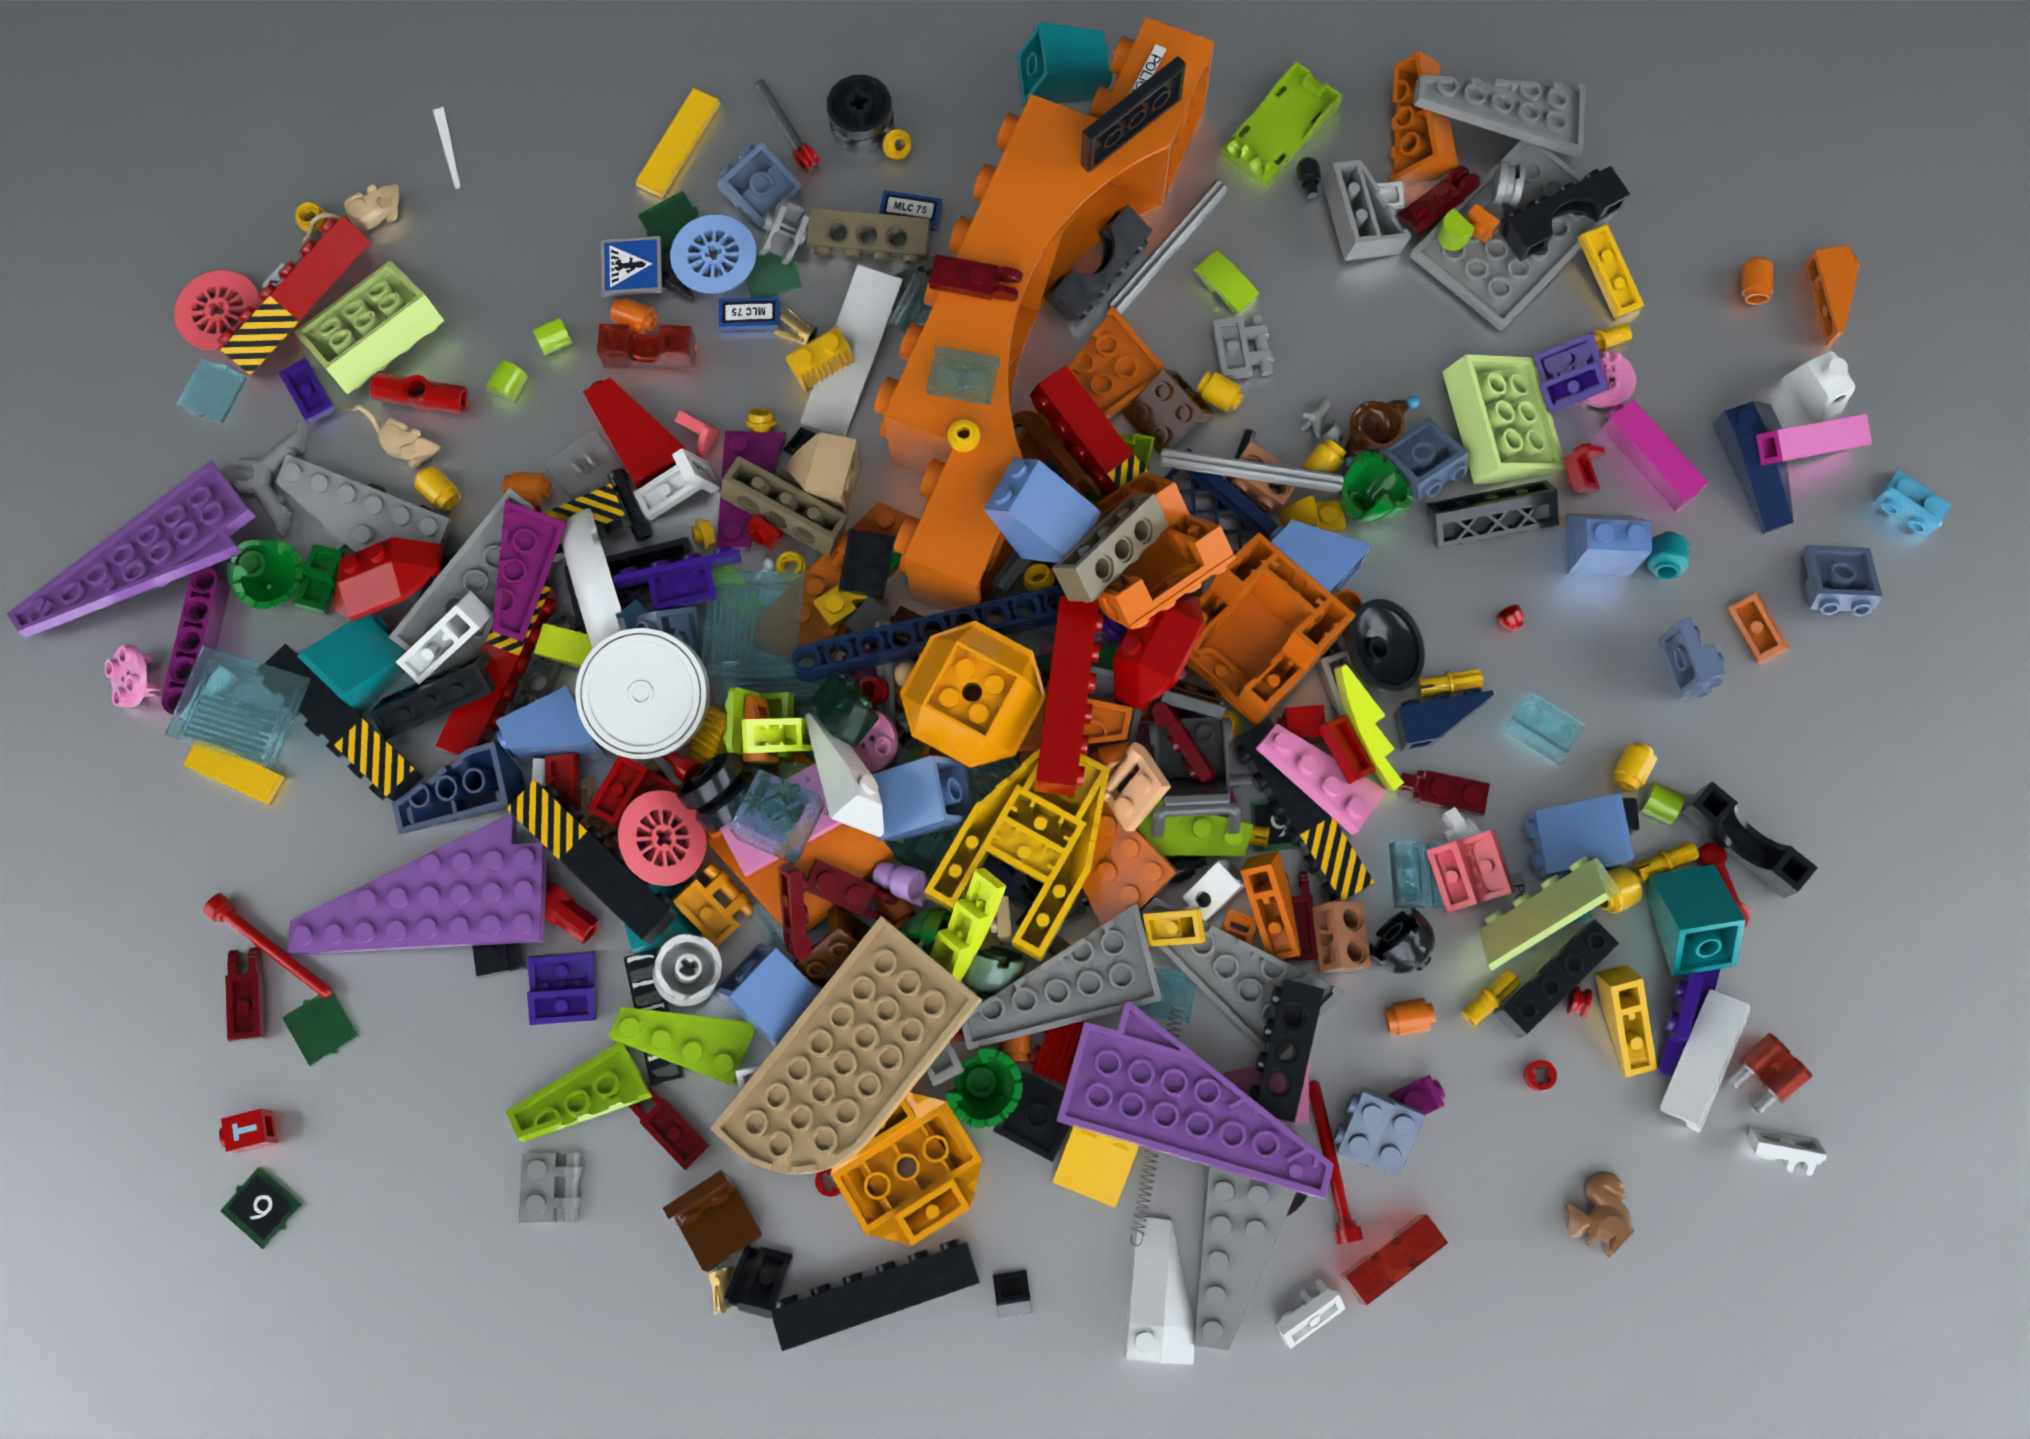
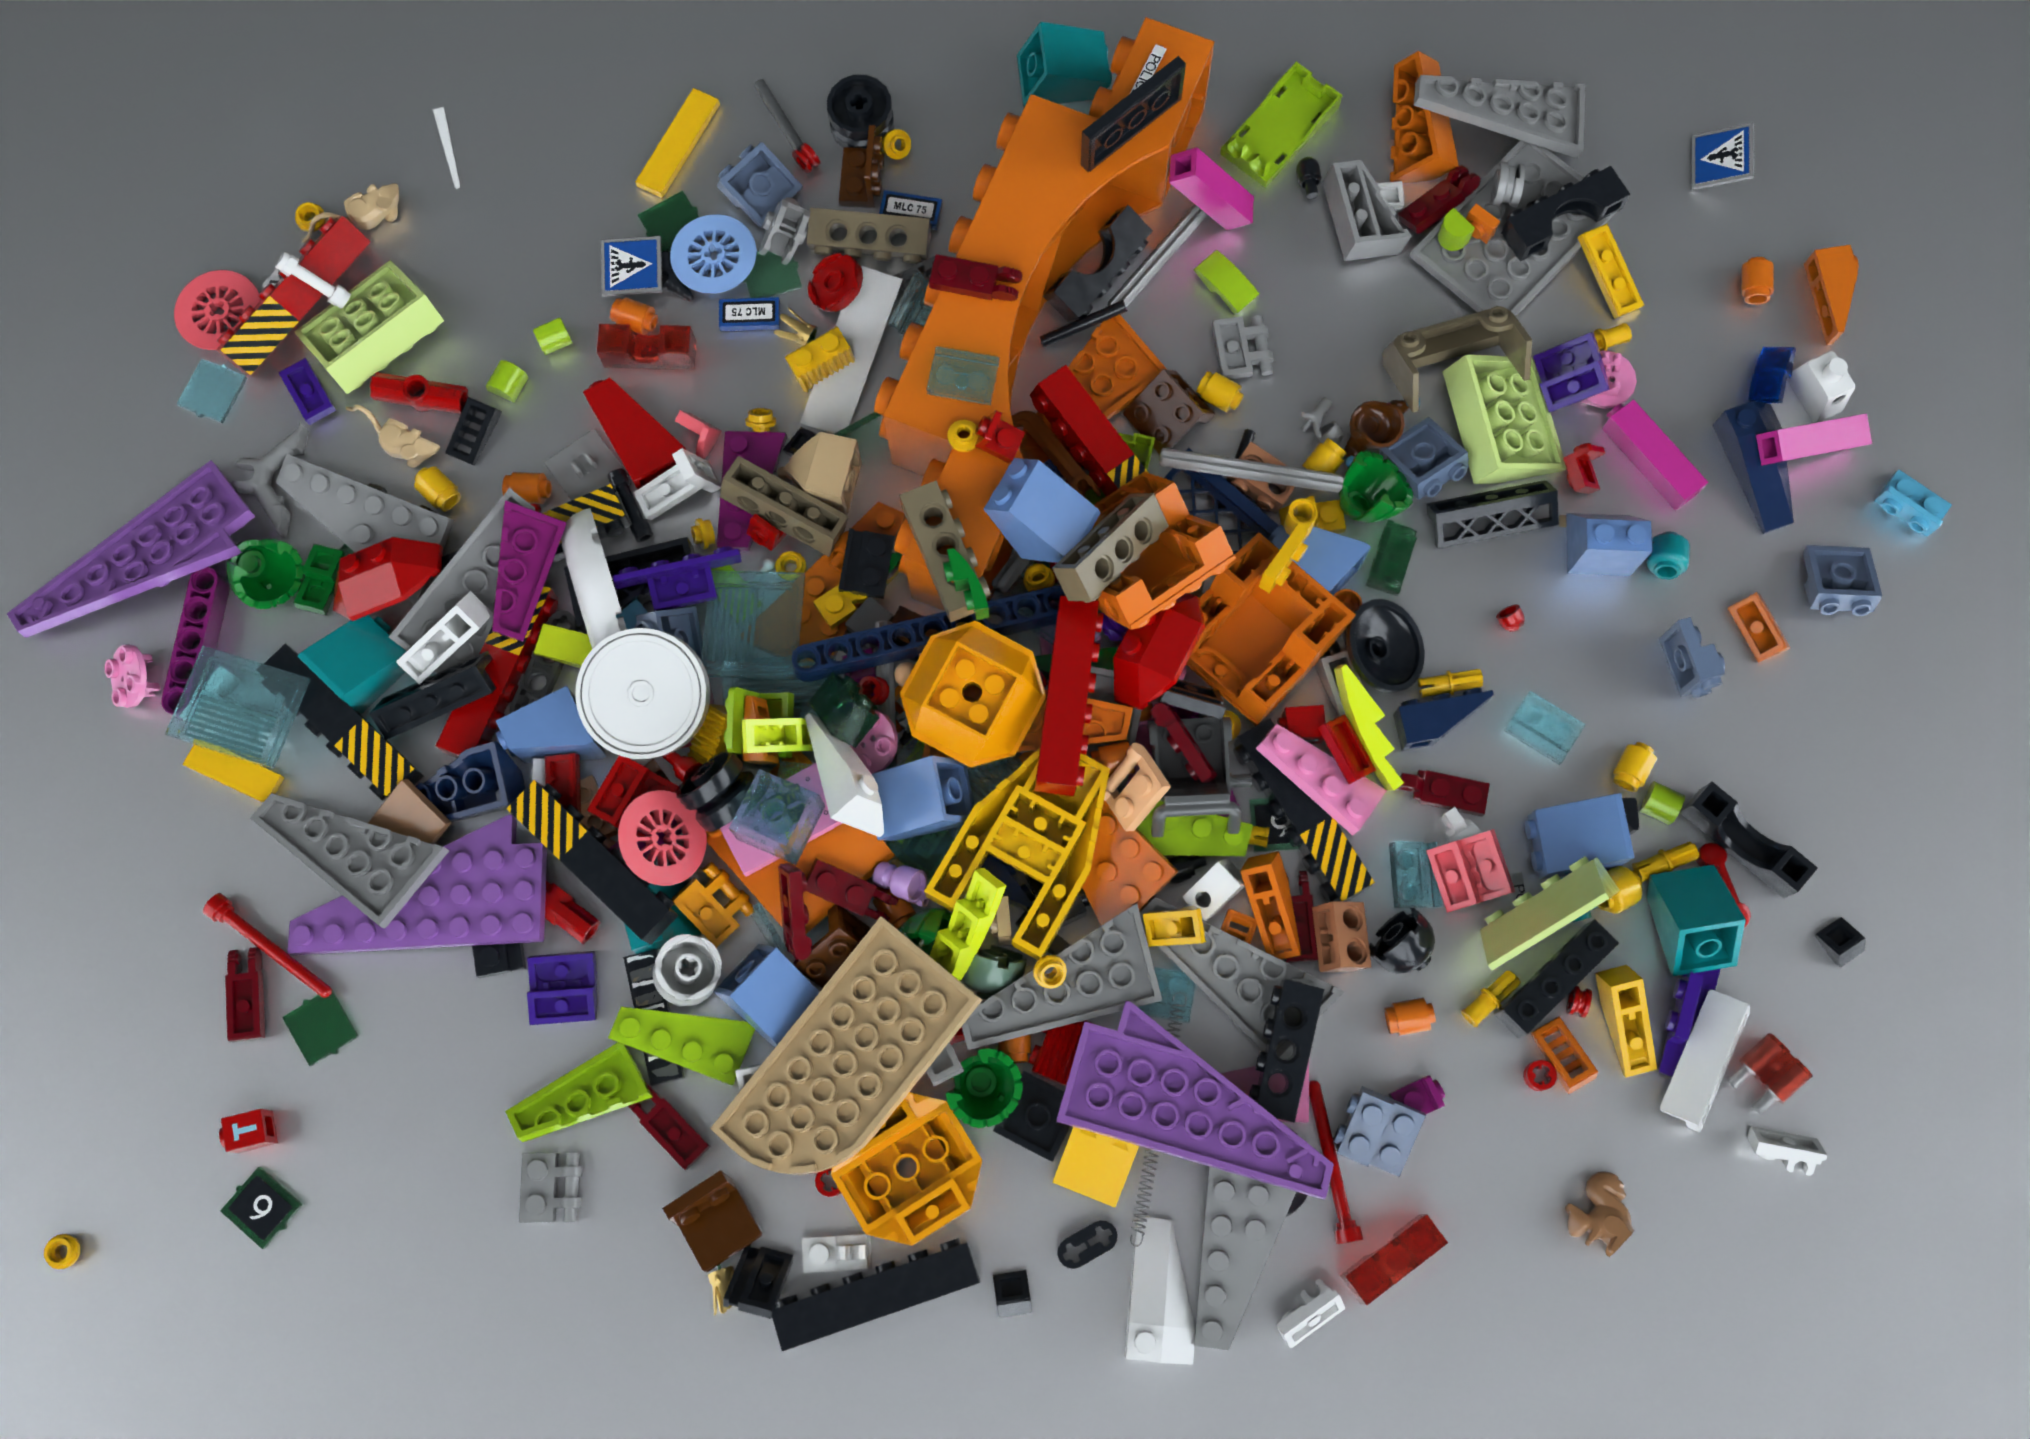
none -> yellow plate [44,1234,80,1269]
none -> light grey wing [250,793,449,929]
none -> white bar [275,252,351,309]
none -> medium nougat tile [368,779,452,845]
none -> black slope [445,397,502,465]
none -> white plate [802,1234,872,1273]
none -> red tile [808,253,863,312]
none -> clear green piece [834,412,883,437]
none -> reddish brown bracket [839,125,884,208]
none -> dark tan brick [899,481,991,623]
none -> green slope [943,548,989,620]
none -> red bracket [975,410,1025,464]
none -> yellow plate [1033,955,1067,988]
none -> black bar [1040,300,1128,348]
none -> black beam [1057,1220,1118,1269]
none -> dark pink brick [1169,147,1254,230]
none -> yellow plate [1259,498,1318,594]
none -> clear green hinge [1365,520,1417,596]
none -> dark tan windscreen [1383,306,1532,413]
none -> orange slope [1531,1016,1598,1094]
none -> piece [1692,123,1754,190]
none -> clear blue slope [1748,347,1796,403]
none -> black slope [1815,917,1866,967]

